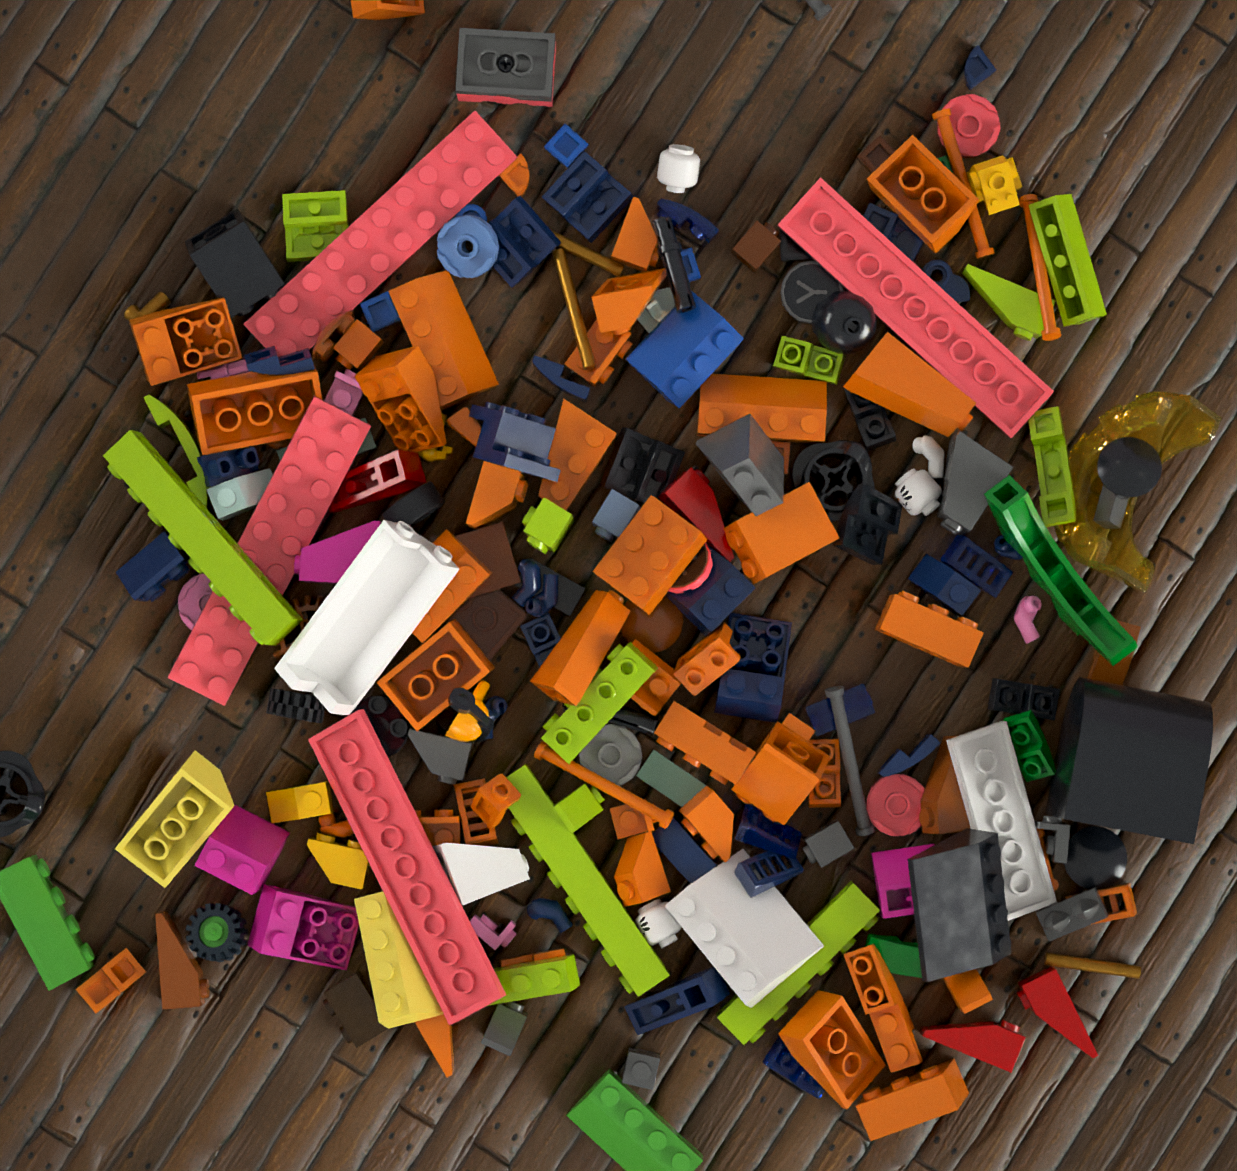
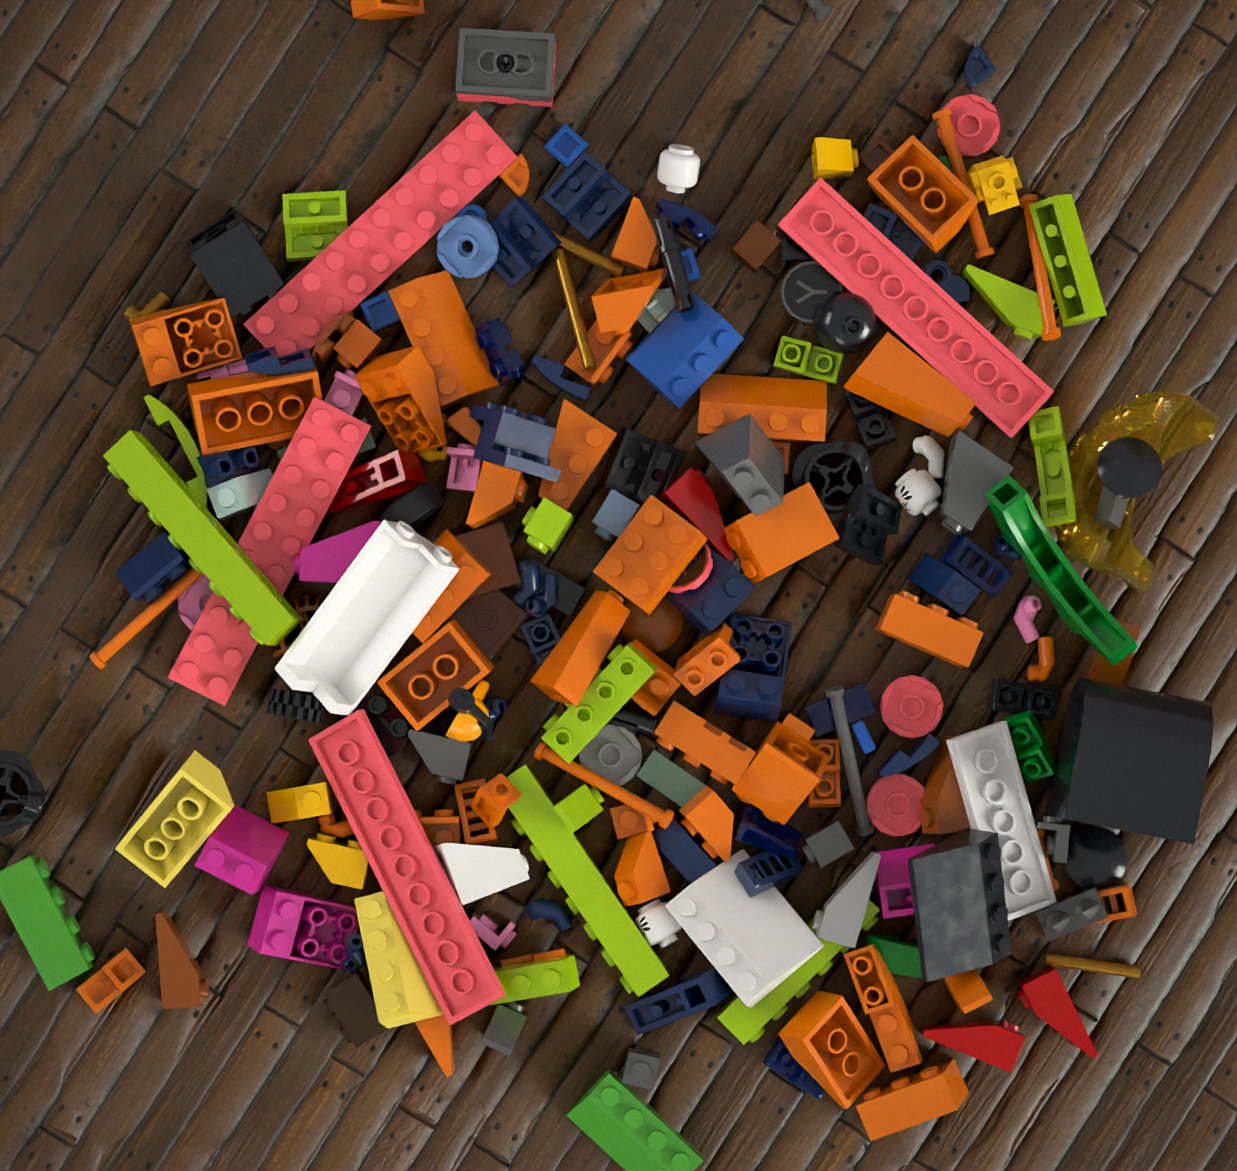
black wheel [186,903,248,962] -> none
none -> orange bar [89,567,204,669]
none -> dark blue arm [343,934,365,974]
none -> bright pink bracket [446,443,483,493]
none -> clear blue hinge [475,317,525,386]
none -> yellow slope [811,137,859,180]
none -> light grey slope [812,851,881,948]
none -> blue tile [849,720,876,754]
none -> coral tile [879,675,944,738]
none -> orange arm [1026,637,1055,683]

